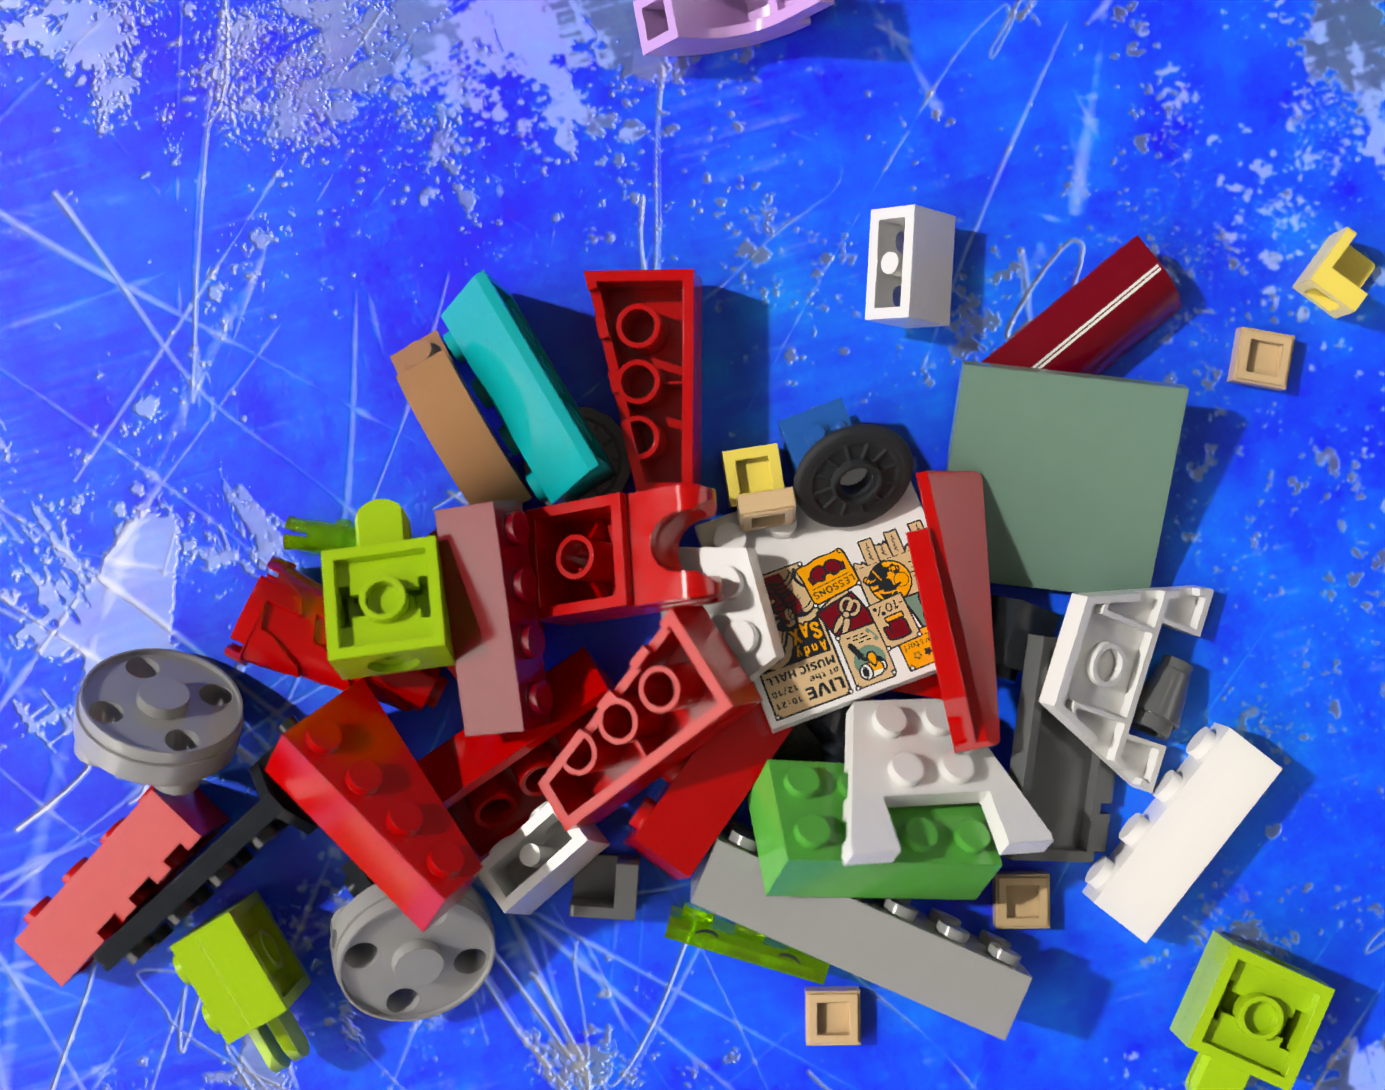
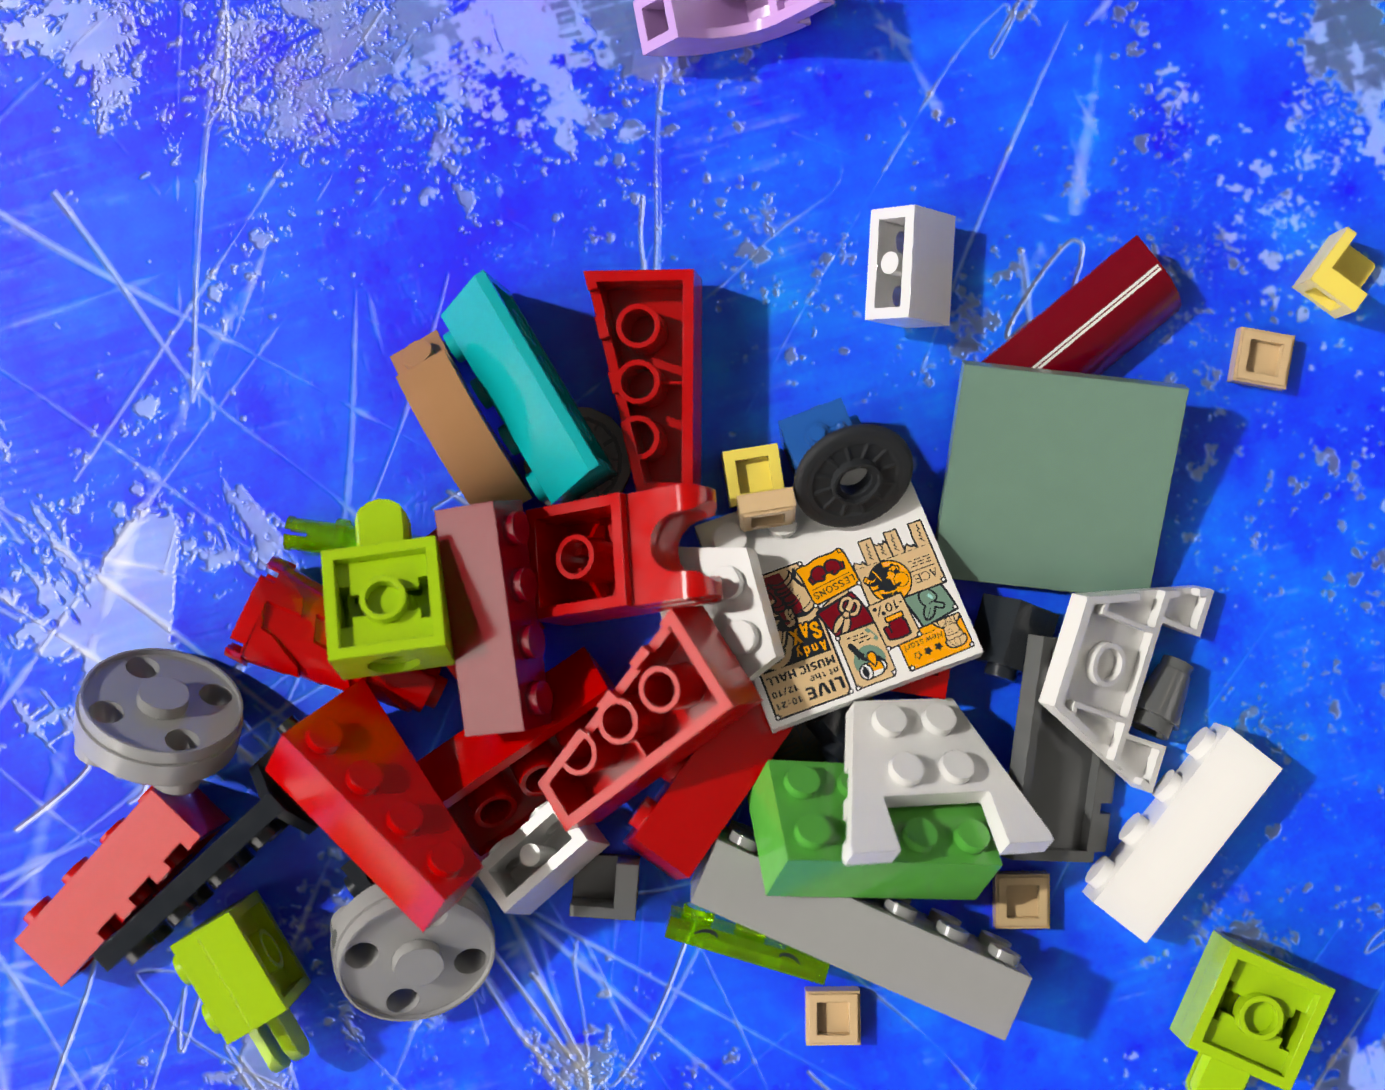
red wedge [906,471,1000,754] -> none

